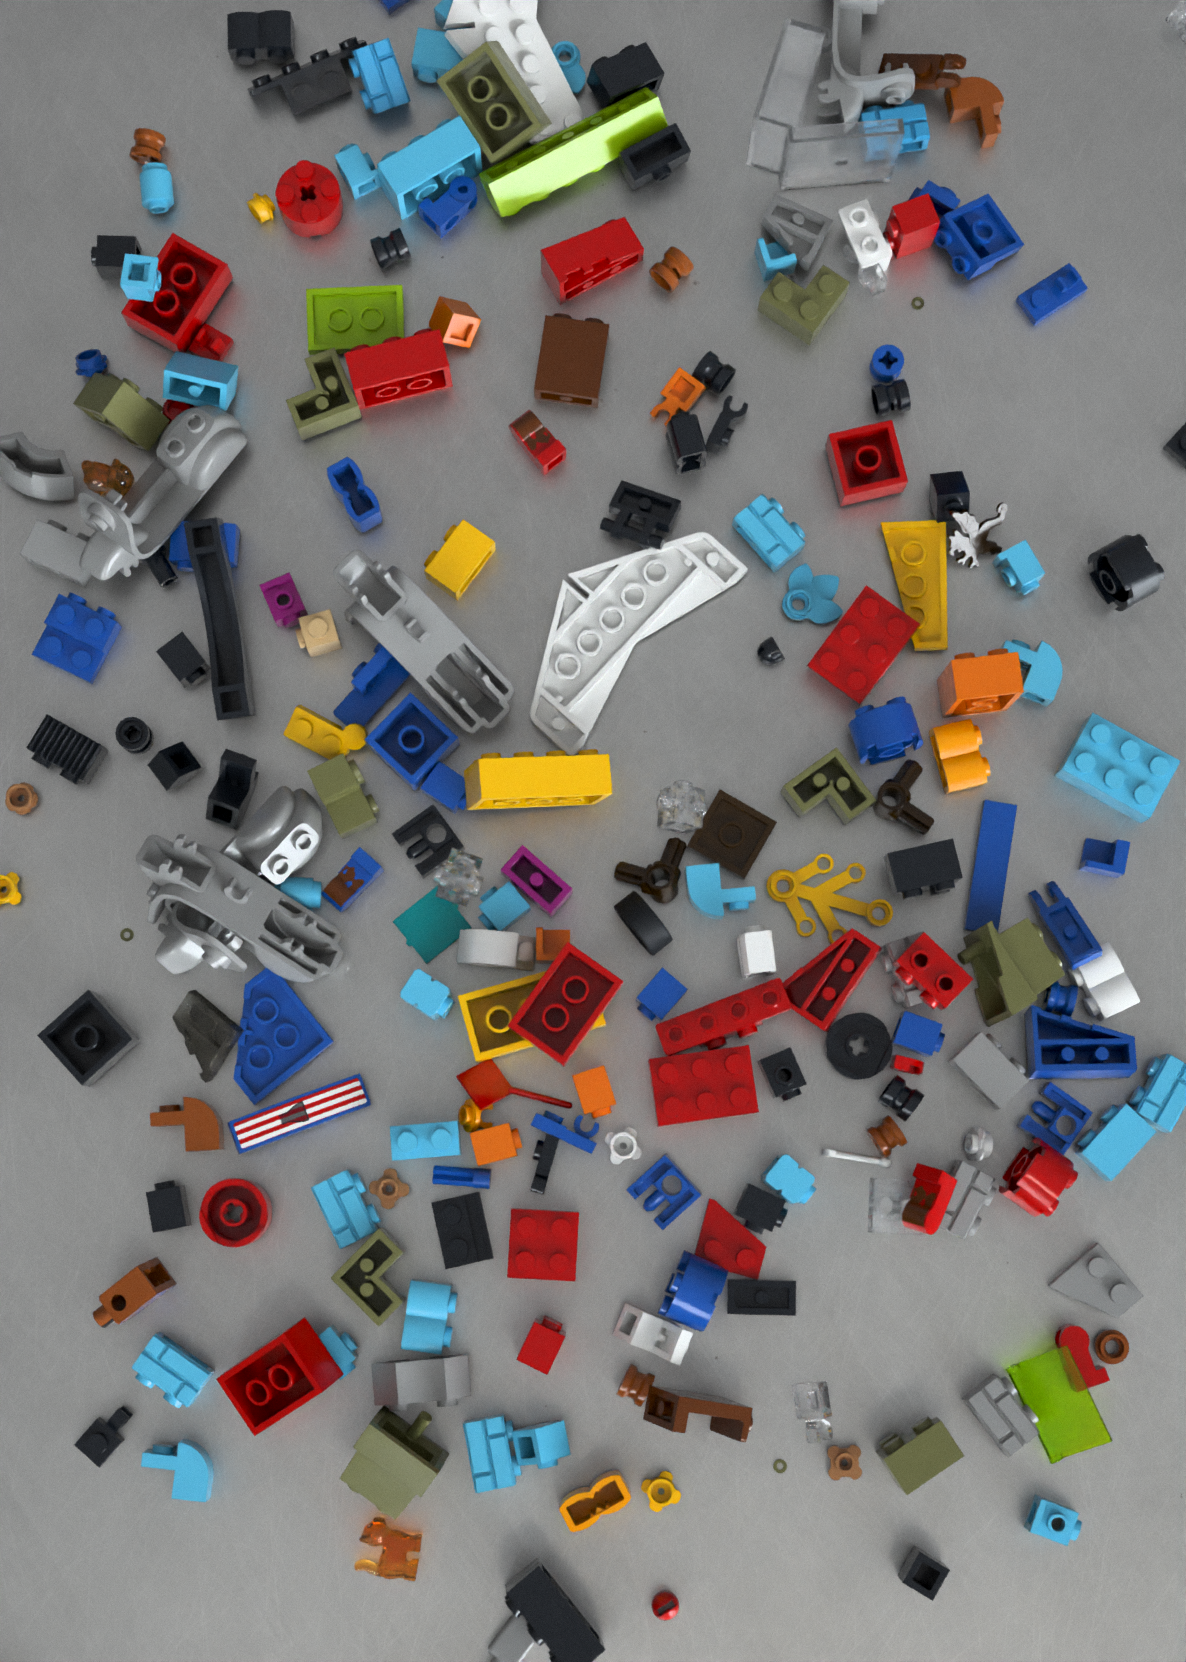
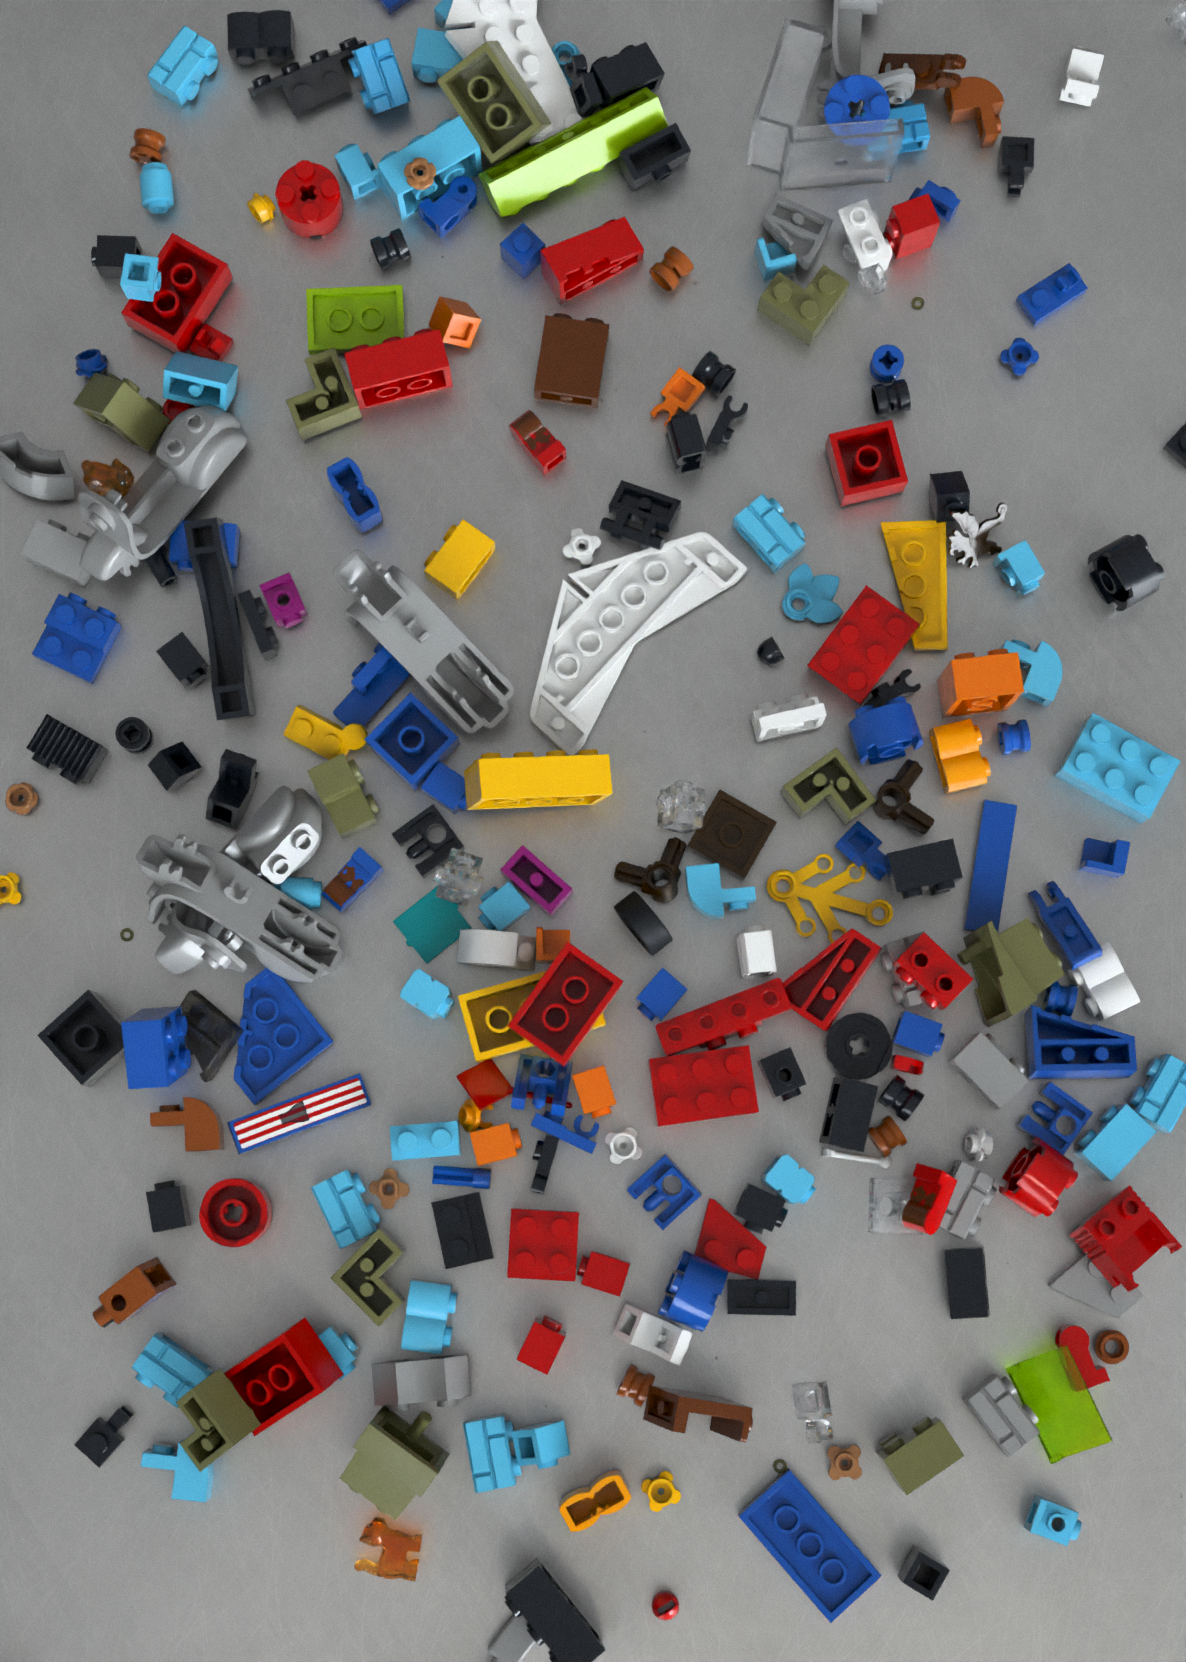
tan brick [295,609,343,657] -> none
blue plate [934,194,1024,280] -> none
none -> blue brick [121,1006,191,1089]
none -> medium azure brick [147,26,218,107]
none -> olive brick [176,1368,261,1472]
none -> black plate [237,589,279,661]
none -> medium nougat plate [404,157,436,190]
none -> blue brick [500,223,546,279]
none -> blue brick [511,1054,573,1117]
none -> white plate [563,528,601,566]
none -> black plate [564,54,603,118]
none -> red brick [577,1250,630,1297]
none -> blue plate [738,1468,882,1623]
none -> white plate [751,694,827,742]
none -> black hinge [819,1077,878,1152]
none -> blue brick [824,75,890,143]
none -> blue plate [835,821,887,881]
none -> black plate [863,669,921,708]
none -> black hinge [945,1247,990,1319]
none -> blue wheel [997,719,1031,755]
none -> black plate [1000,136,1034,196]
none -> blue plate [1000,338,1039,376]
none -> white brick [1059,44,1104,106]
none -> red piece [1069,1185,1182,1292]

